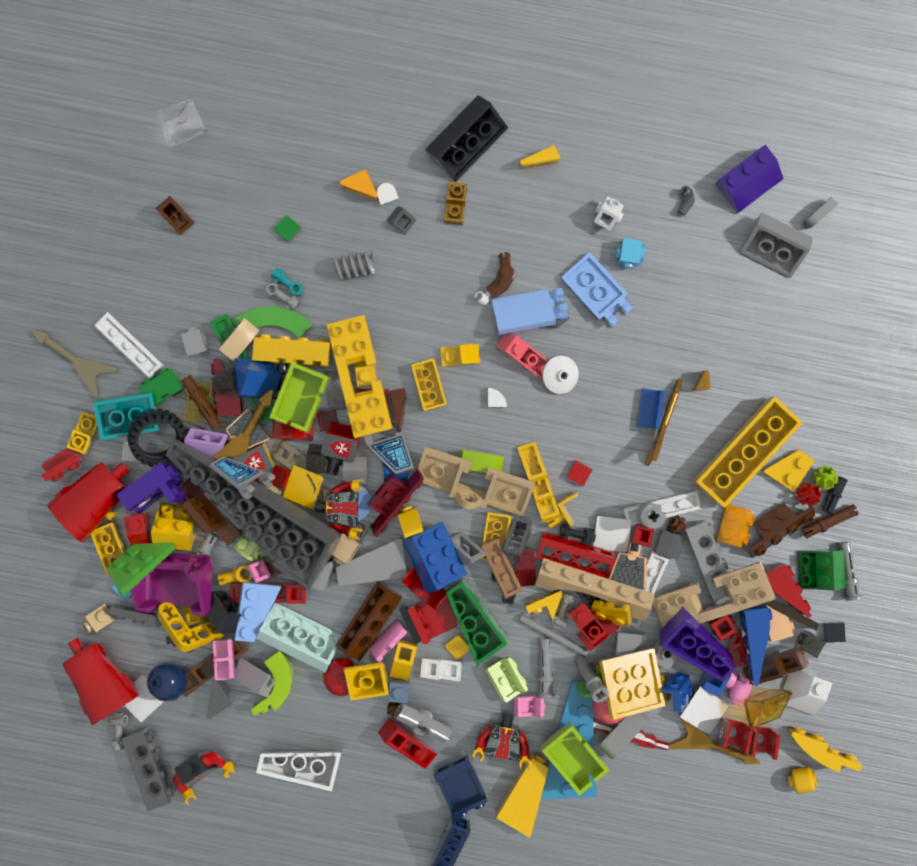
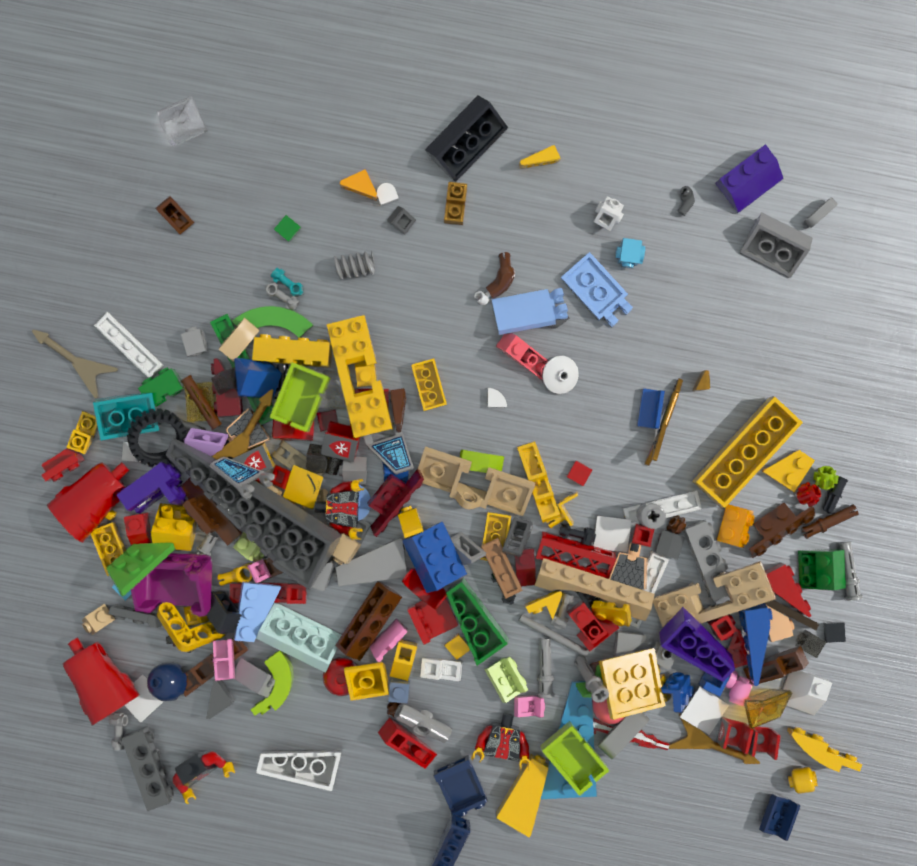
black tile [399,604,421,644] -> none
yellow slope [440,344,480,367] -> none
none -> dark blue bracket [759,794,801,841]

